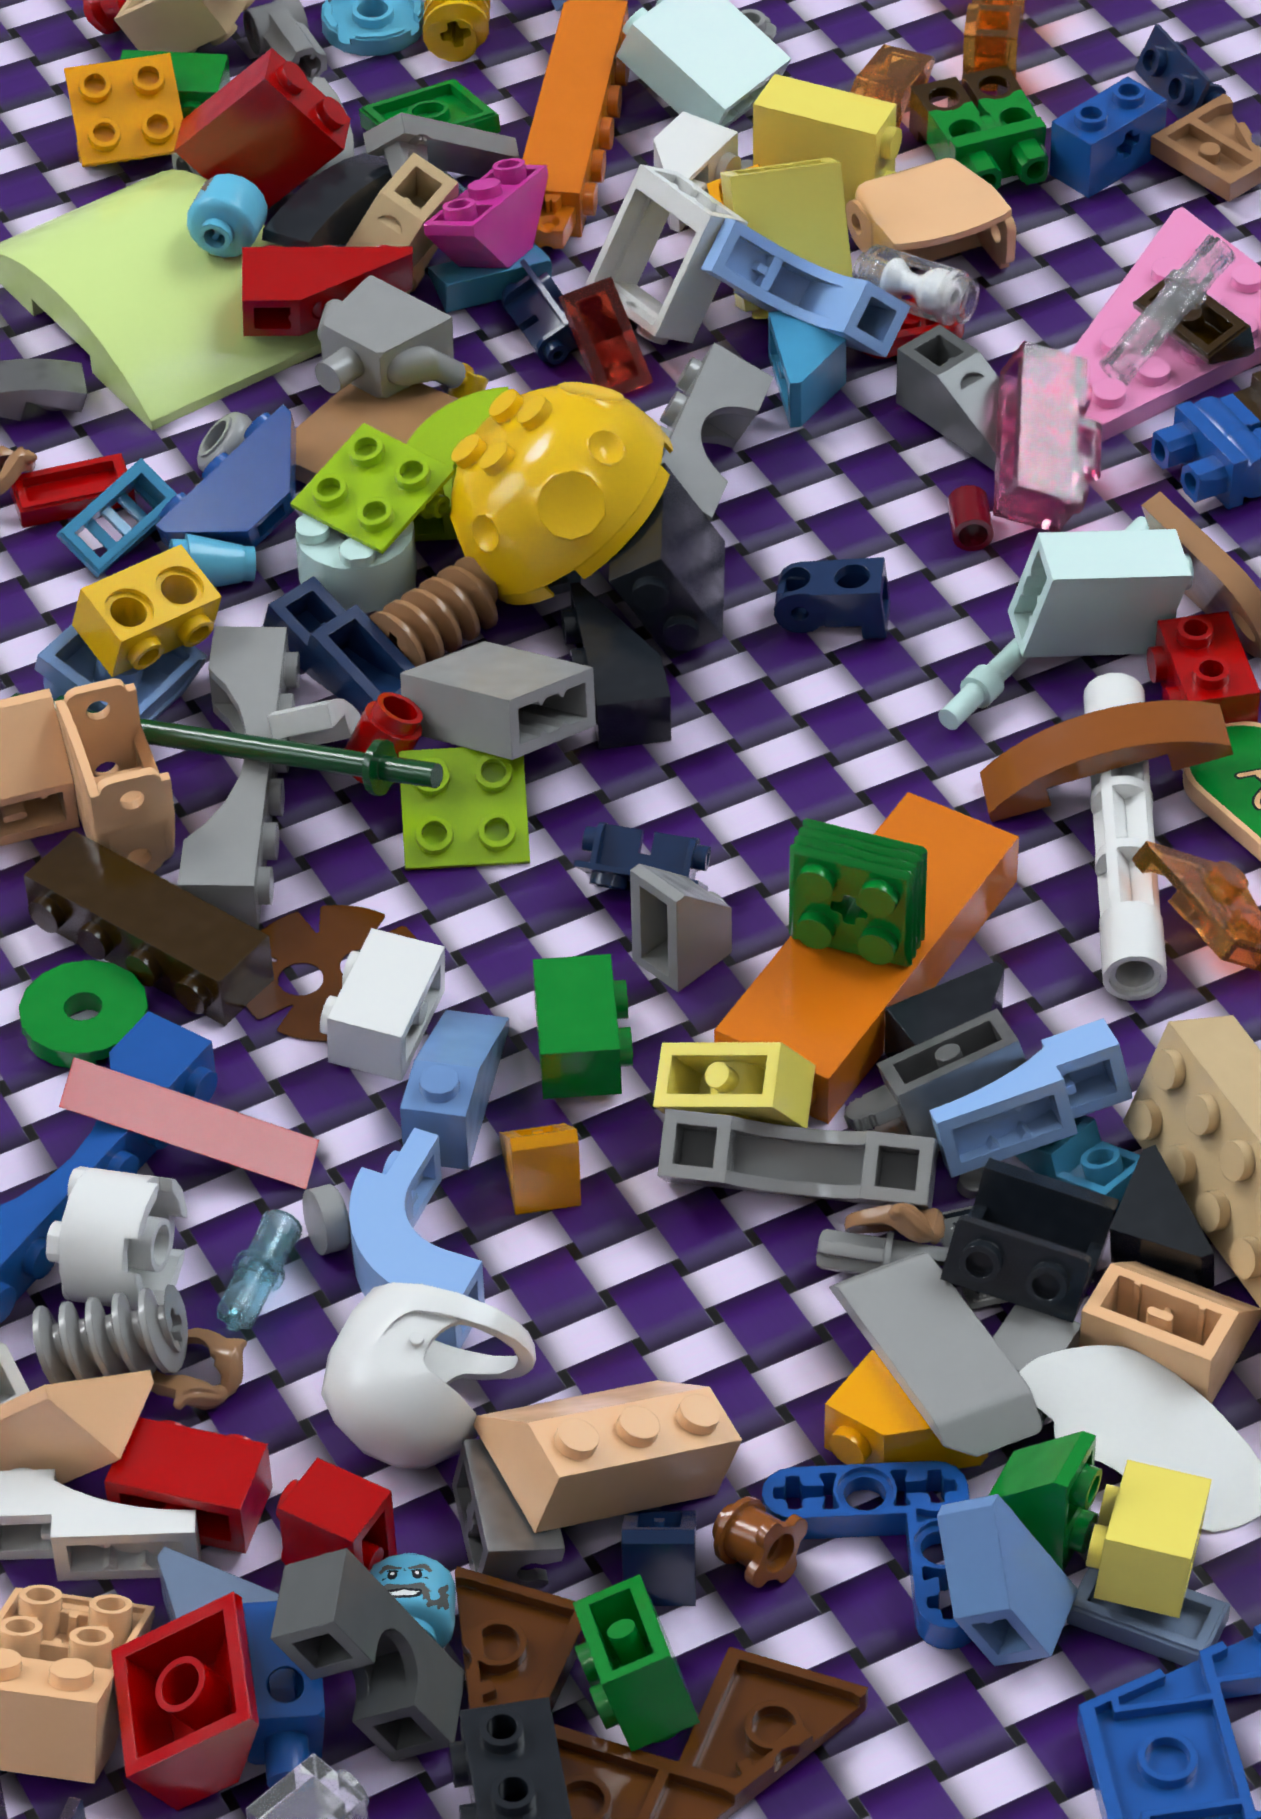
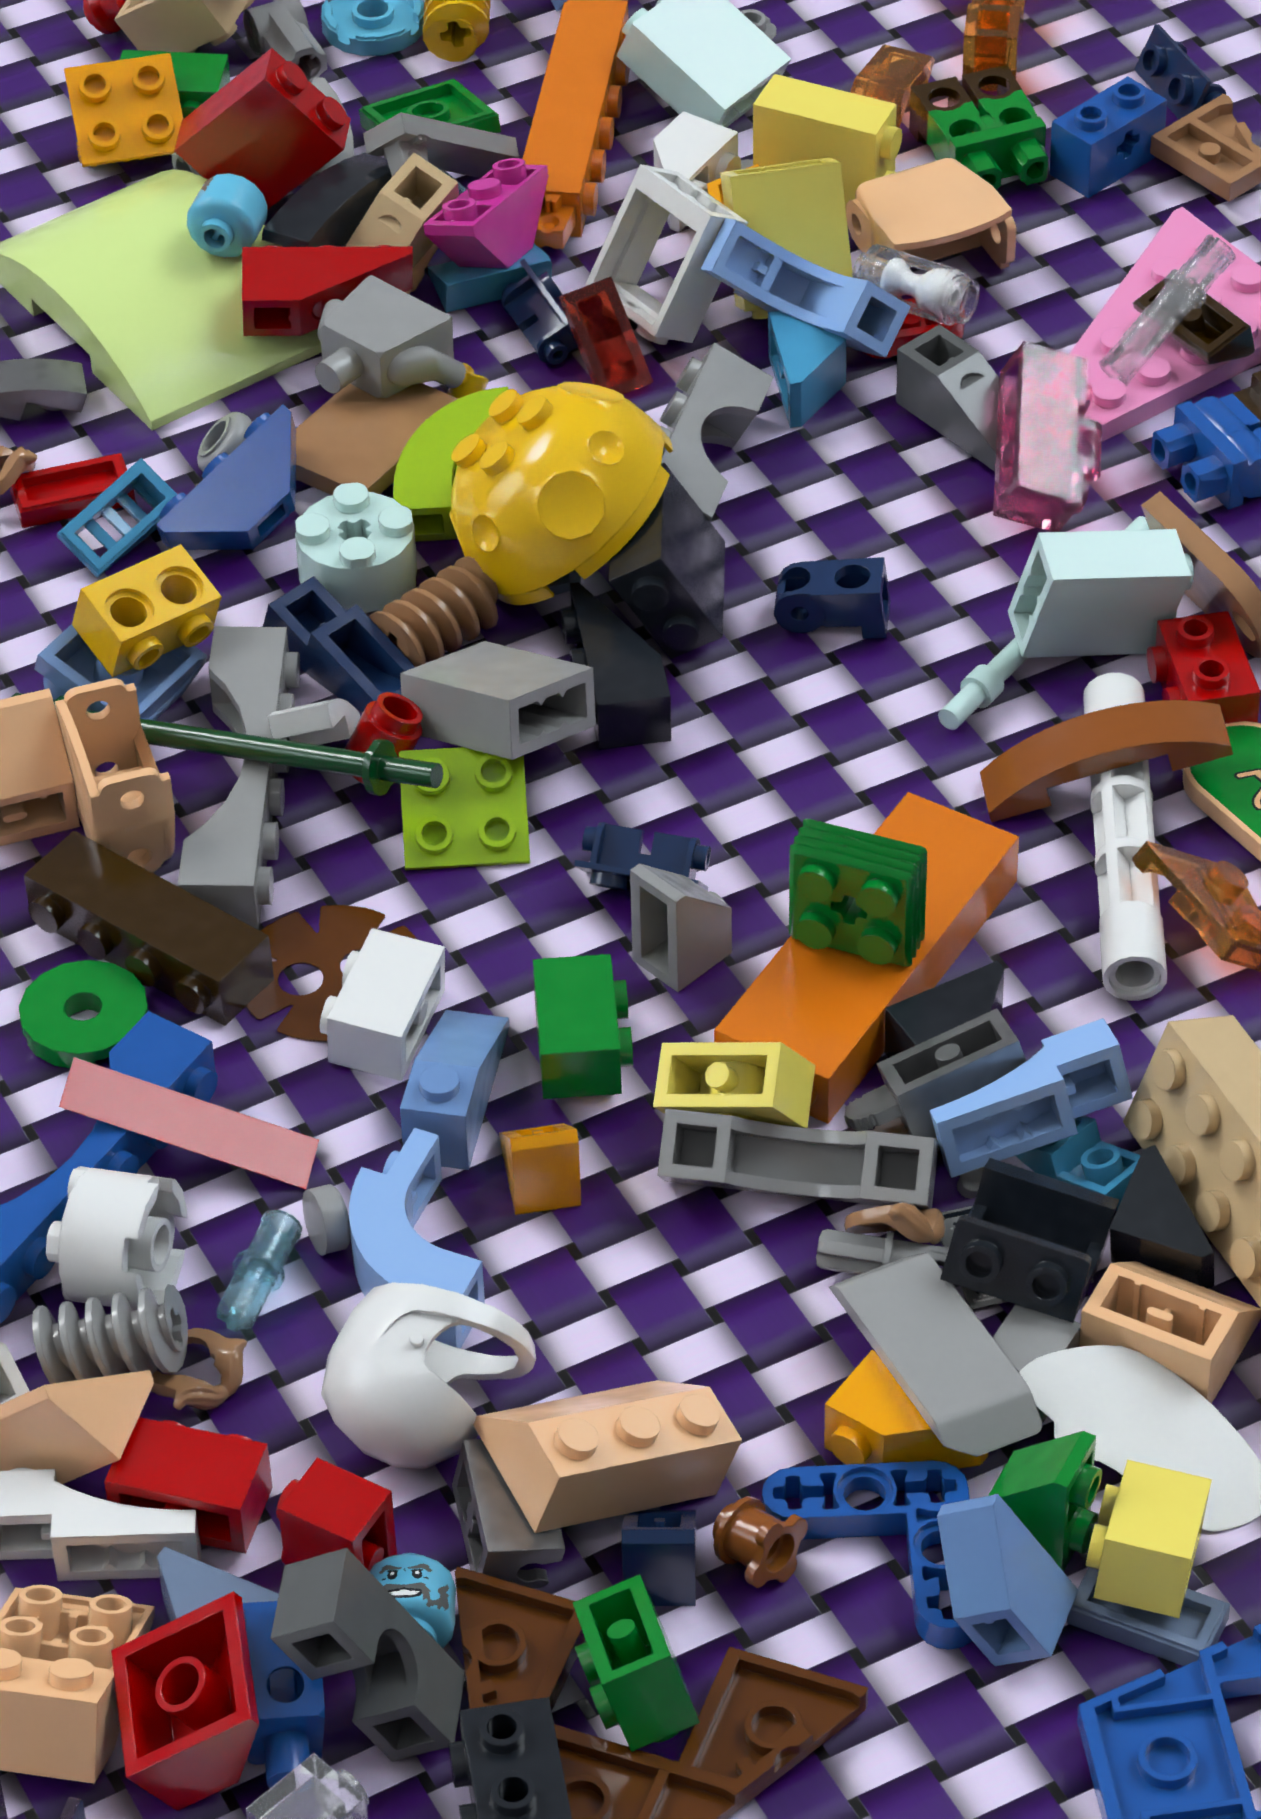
medium azure cone [169,533,256,587] -> none
lime hinge [290,423,456,554] -> none
dark red hinge [947,485,994,551] -> none

